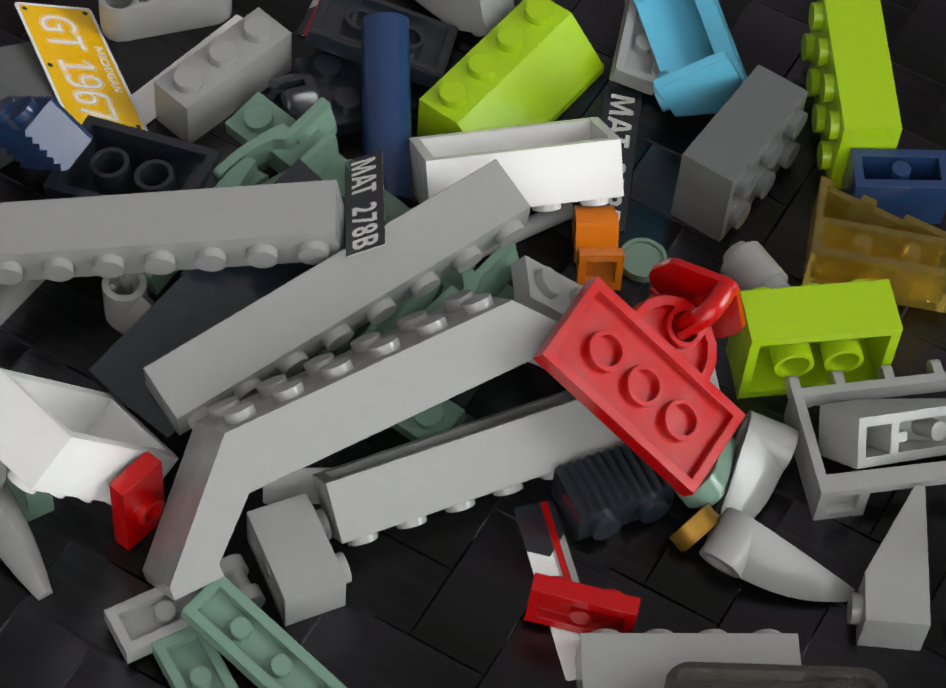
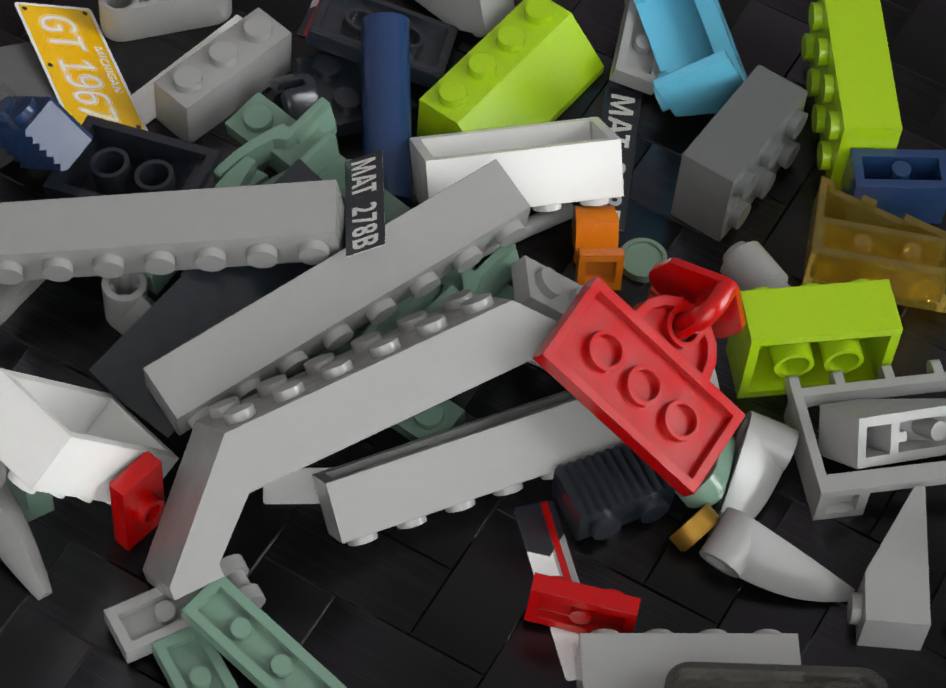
light grey brick [246,492,352,626] -> none

